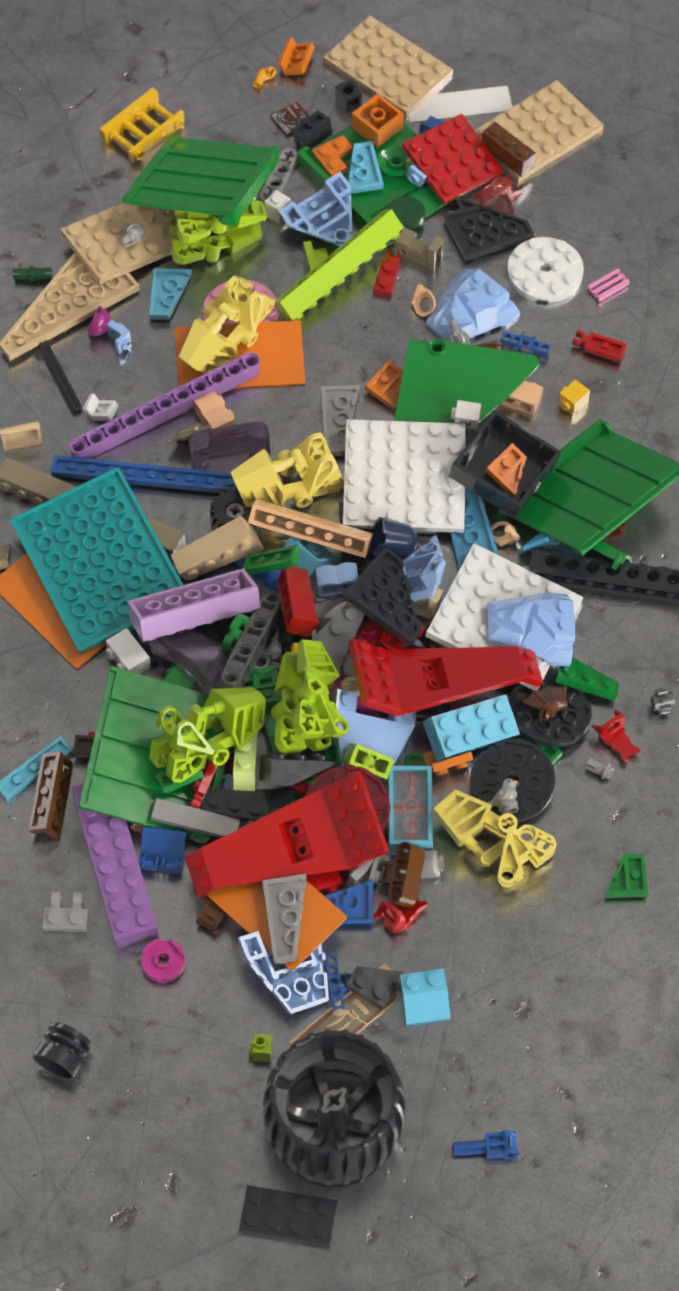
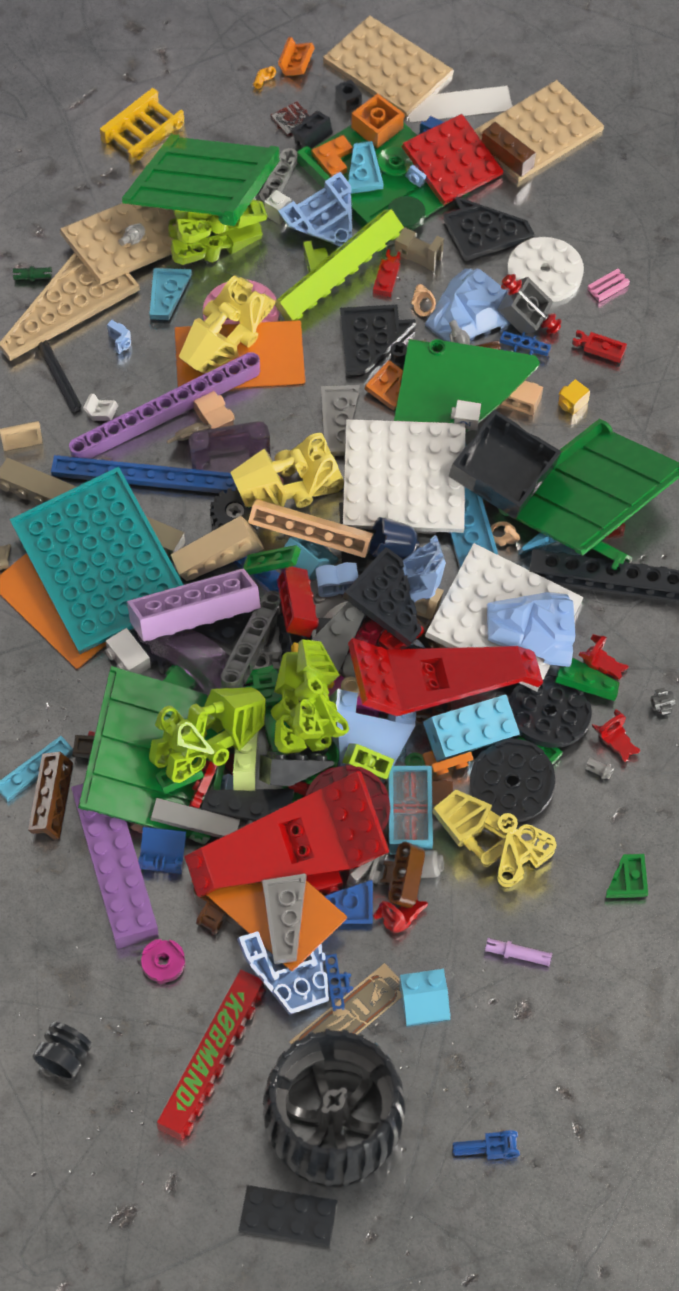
light grey plate [43,892,89,932] -> none
magenta hair [87,306,111,337] -> none
green plate [221,613,250,654] -> none
lime plate [248,1034,272,1062] -> none
black wing [344,966,404,1010] -> none
clear red hair [474,175,522,207] -> none
orange wing [485,443,527,498] -> none
light grey animal [487,779,519,814] -> none
reddish brown arm [522,686,567,721] -> none
none -> red brick [157,969,266,1141]
none -> black wing [340,304,416,375]
none -> black bush [390,342,407,367]
none -> reddish brown brick [432,779,453,814]
none -> lavender pin [485,938,552,967]
none -> dark grey brick [497,274,561,334]
none -> red hair [579,634,629,680]

